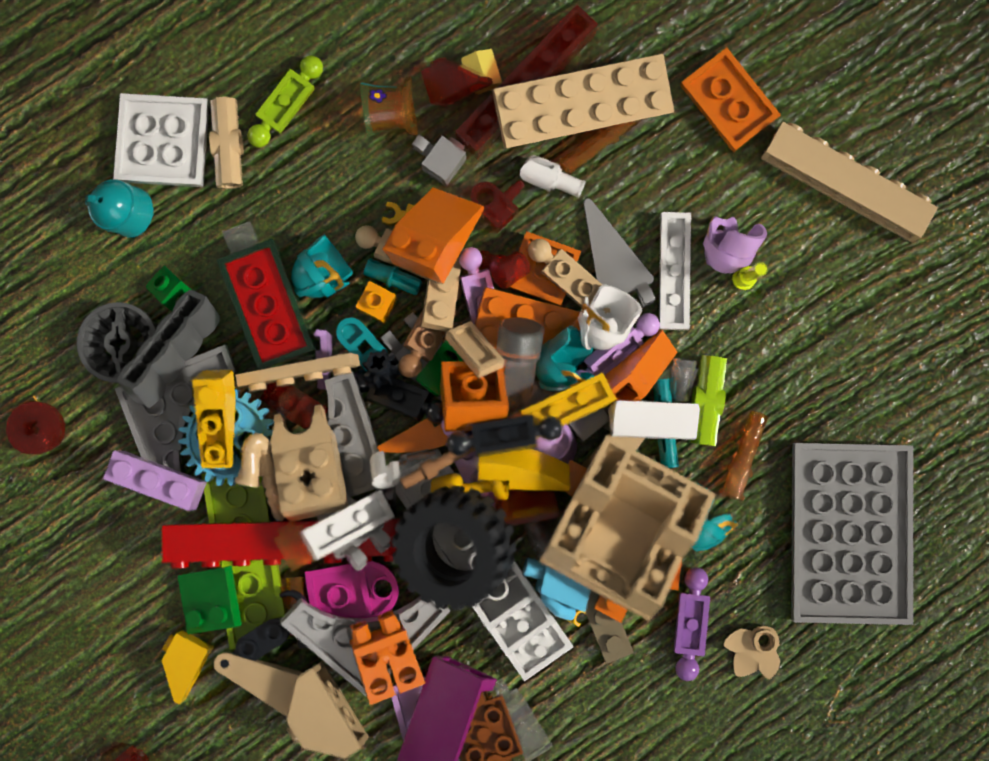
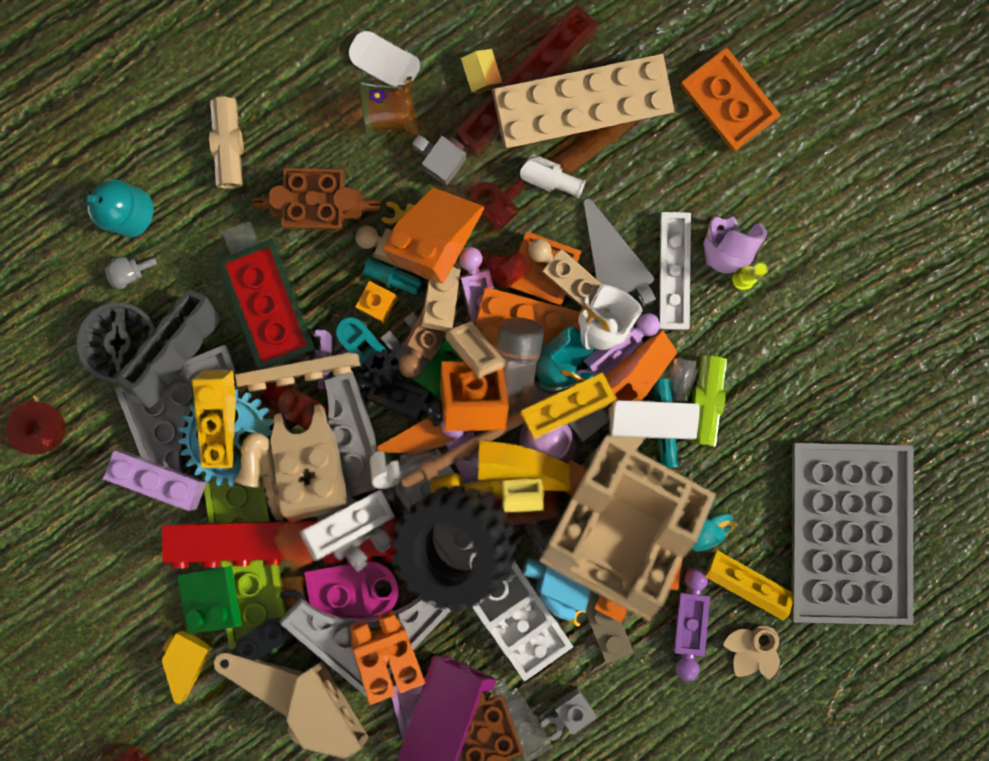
white plate [113,93,210,187] -> none
green bracket [146,265,194,312] -> none
lime plate [247,55,323,148] -> none
teal helmet [291,234,353,298] -> none
clear red slope [421,58,493,106] -> none
black plate [447,415,563,457] -> none
clear orange pin [719,411,768,502] -> none
tan brick [760,122,938,243] -> none
none -> light grey piece [105,257,157,290]
none -> dark orange piece [251,168,381,230]
none -> white sticker [349,31,420,88]
none -> light yellow piece [501,479,544,512]
none -> light grey brick [540,687,598,741]
none -> yellow plate [705,550,793,621]

